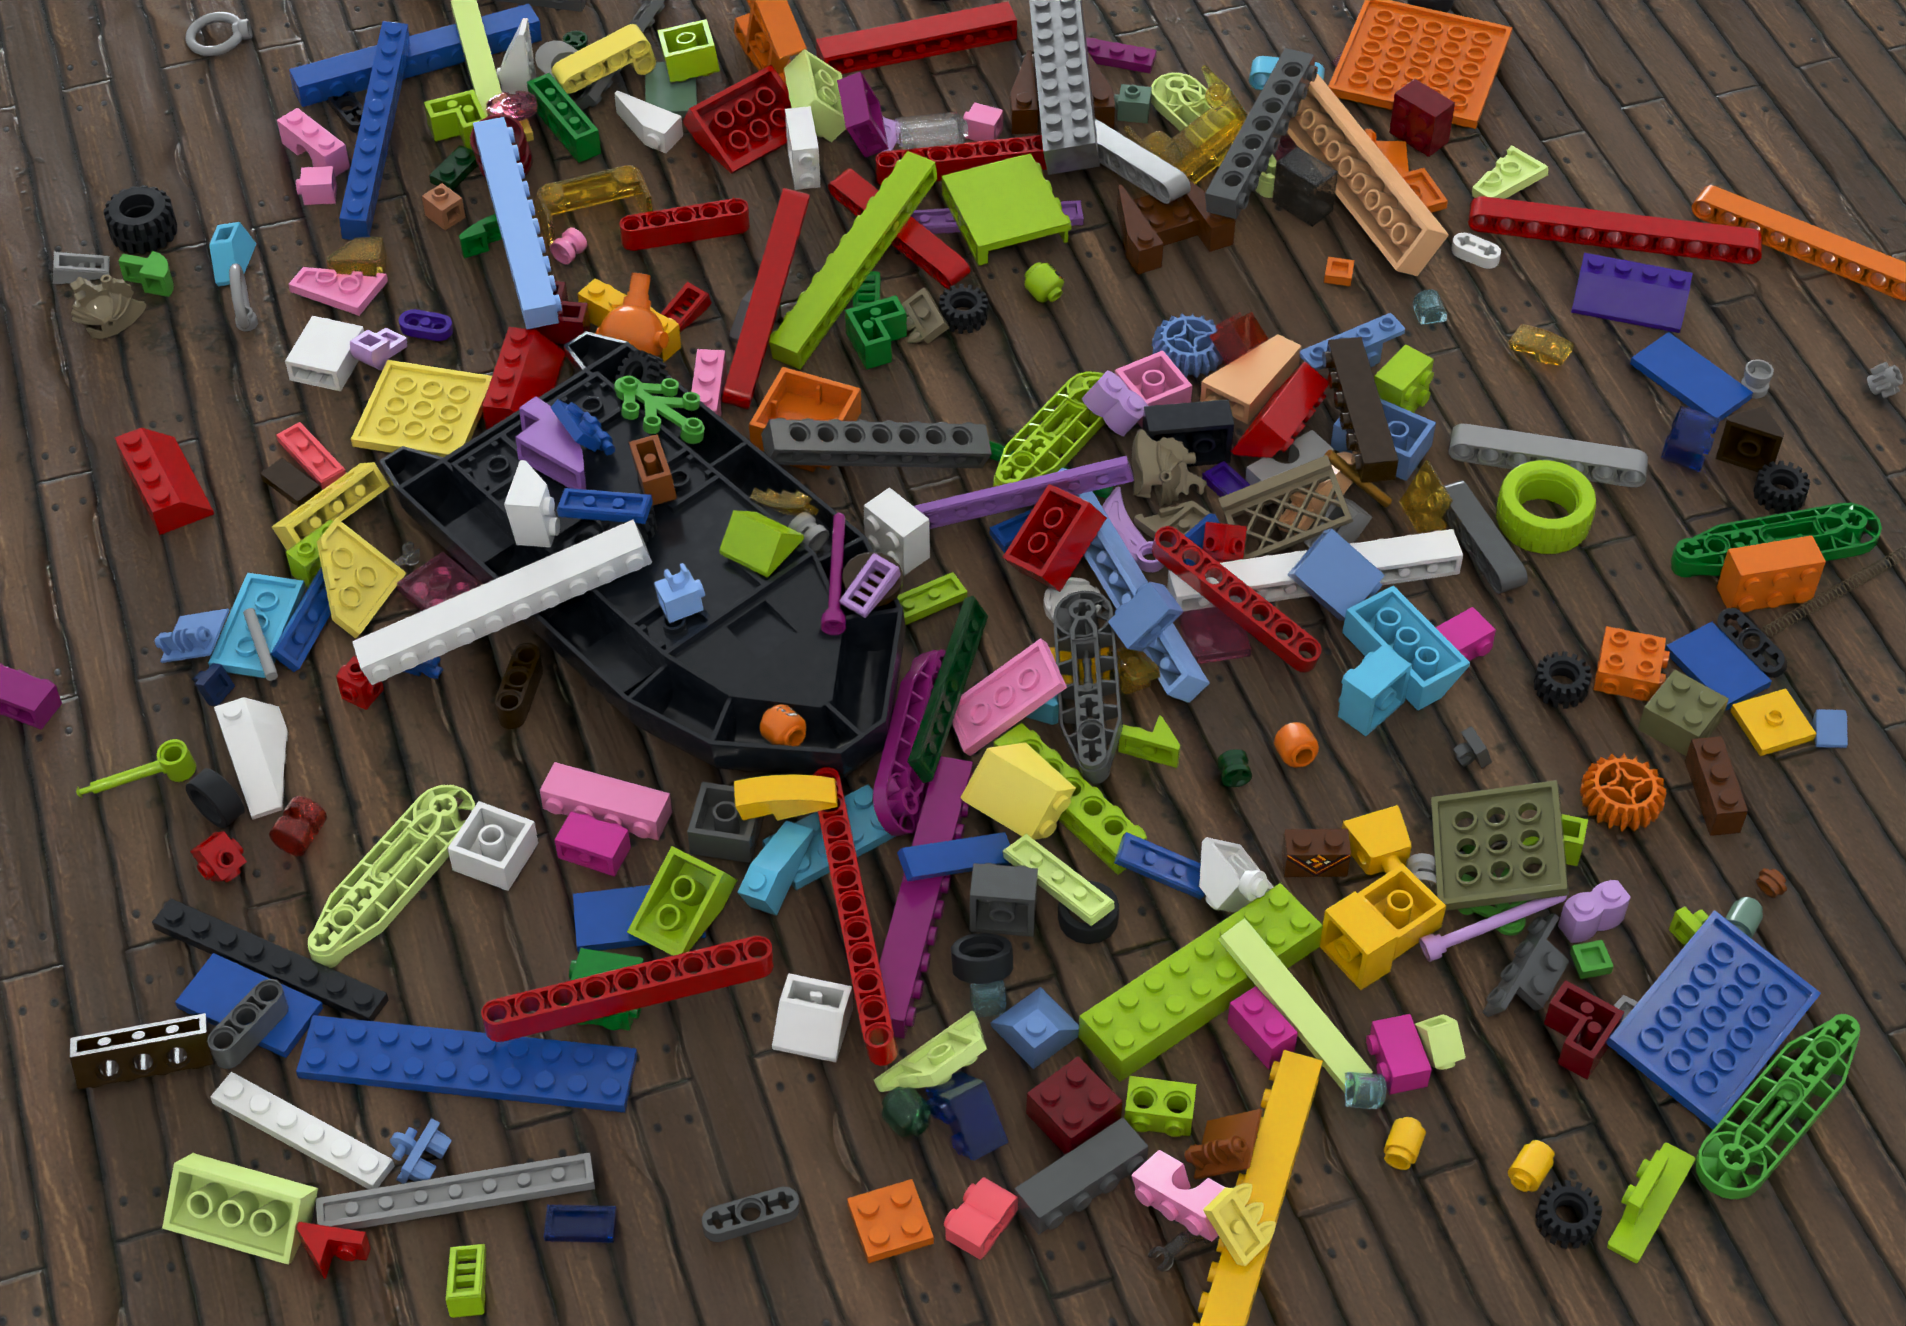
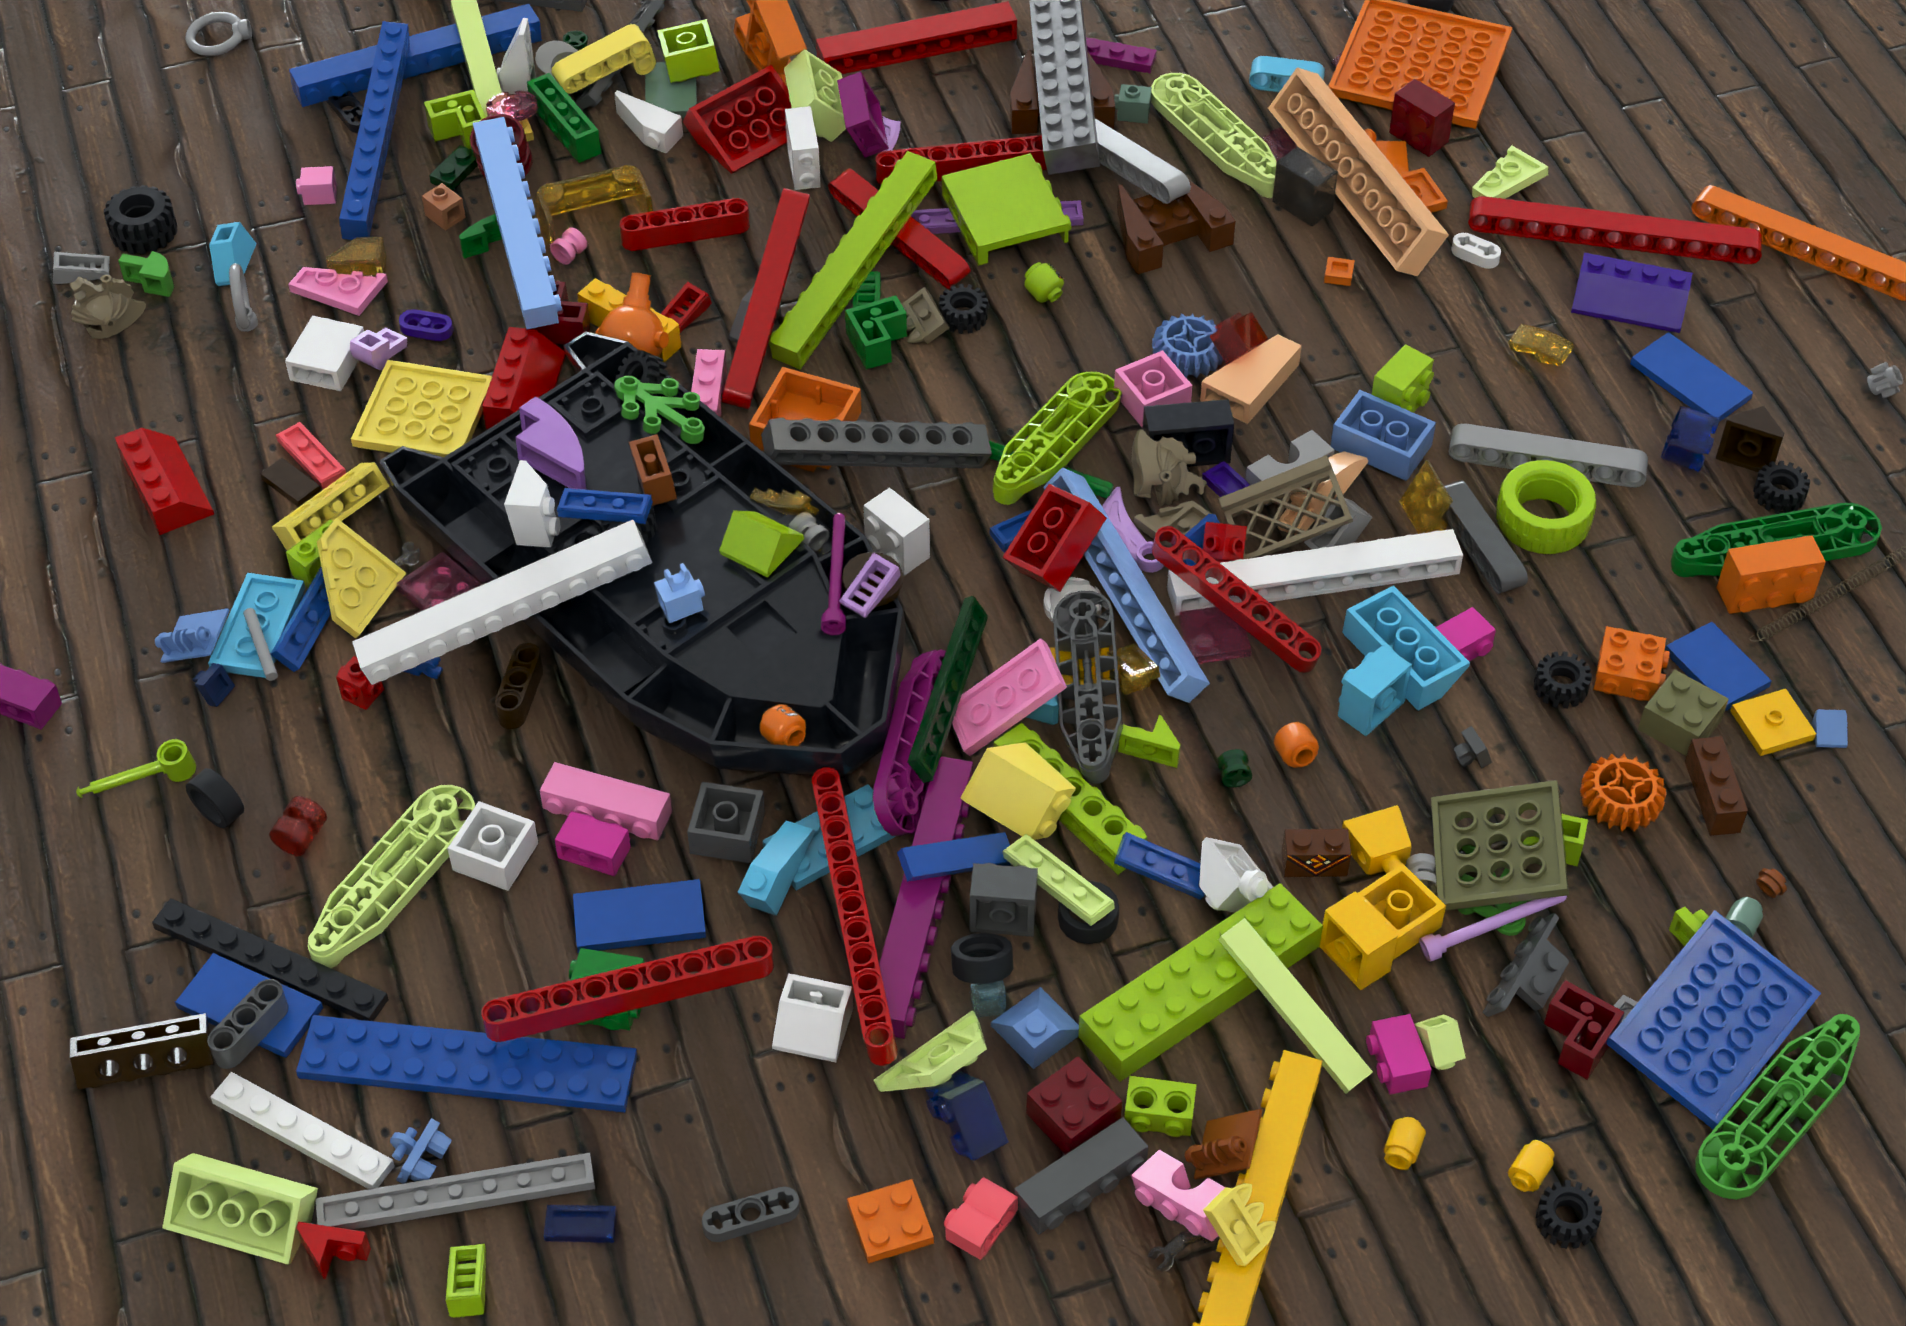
red brick [190,831,247,883] -> none
white wedge [214,697,288,820] -> none
bright pink arch [277,108,350,177] -> none
blue plate [550,399,615,455] -> none
lime slope [627,846,738,956] -> none
yellow slope [734,775,838,821] -> none
clear green head [882,1086,931,1137] -> none
clear brick [895,112,968,150] -> none
lime plate [897,572,967,625] -> none
medium lavender tile [914,456,1134,529] -> none
bright pink brick [962,102,1003,141] -> none
lavender brick [1082,370,1148,436] -> none
medium blue brick [1108,582,1184,651] -> none
clear yellow windscreen [1124,65,1248,184] -> none
dark grey brick [1205,48,1318,219] -> none
dark pink brick [1227,986,1298,1070] -> none
red slope [1231,361,1329,458] -> none
medium blue brick [1287,528,1385,621] -> none
medium blue bracket [1299,313,1405,371] -> none
dark brown brick [1322,337,1398,483] -> none
pearl gold bar [1324,449,1392,508] -> none
clear light blue brick [1345,1072,1387,1109] -> none
clear light blue brick [1413,289,1447,325] -> none
lavender brick [1558,880,1631,943] -> none
bright green plate [1570,940,1614,979] -> none
lime bracket [1607,1143,1695,1263] -> none
black beam [1717,608,1787,678] -> none
light grey wheel [1741,359,1774,399] -> none

